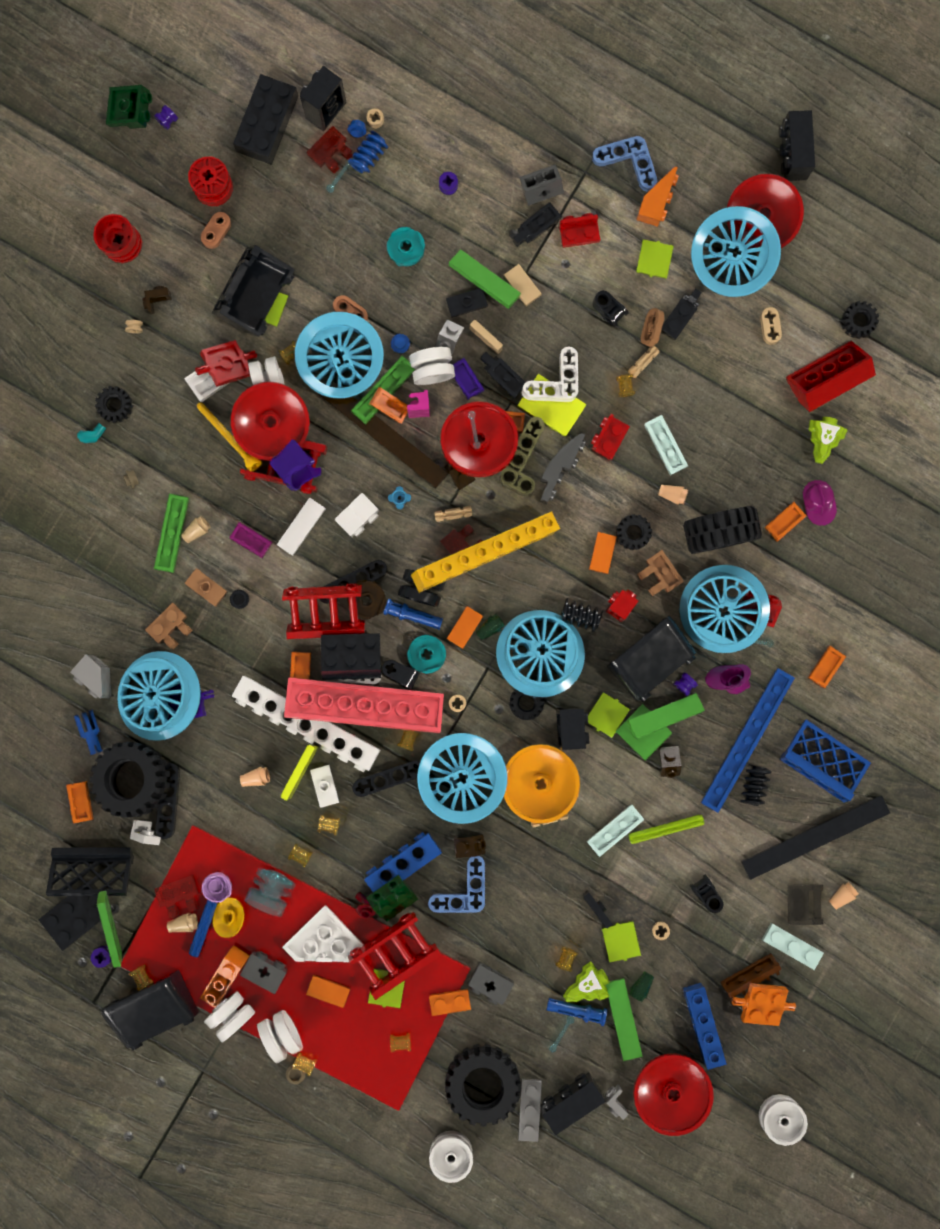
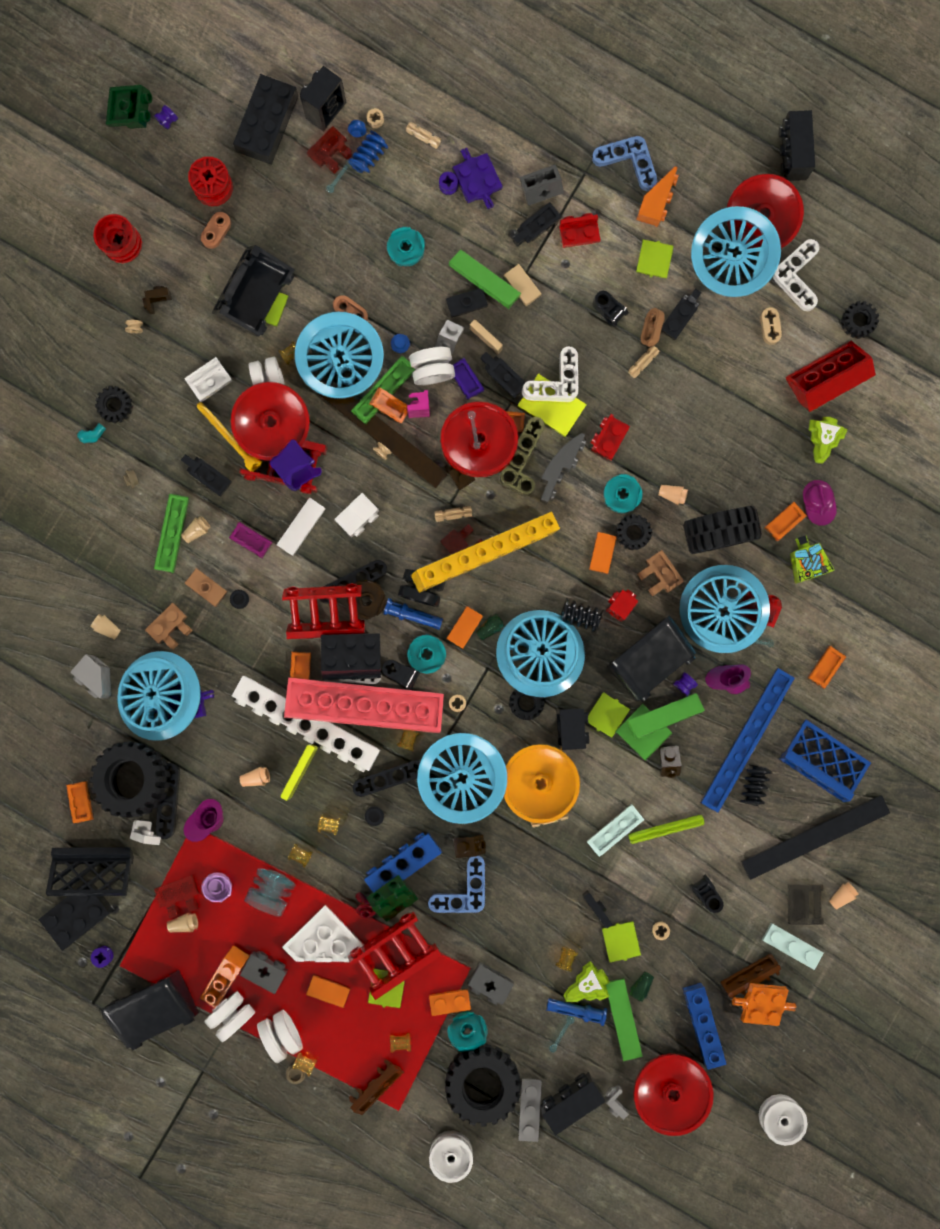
blue arm [74,709,103,755] -> none
bright green tile [97,891,122,968] -> none
clear yellow bush [128,965,153,991] -> none
blue axle [189,900,217,957] -> none
red plate [195,340,257,387] -> none
yellow dish [212,898,244,938] -> none
white plate [310,765,339,808] -> none
dark azure plate [388,486,411,509] -> none
clear yellow bush [616,374,635,397] -> none
light aqua plate [644,415,688,475] -> none
none -> tan cone [90,614,121,640]
none -> black hinge [181,454,232,497]
none -> magenta piece [183,799,224,842]
none -> reddish brown plate [349,1060,404,1115]
none -> black plate [365,806,384,826]
none -> tan bush [372,442,392,460]
none -> tan axle [406,122,441,149]
none -> teal plate [447,1011,488,1052]
none -> dark purple plate [452,148,503,209]
none -> teal plate [603,474,643,513]
none -> white beam [773,239,819,311]
none -> torso [790,535,834,584]

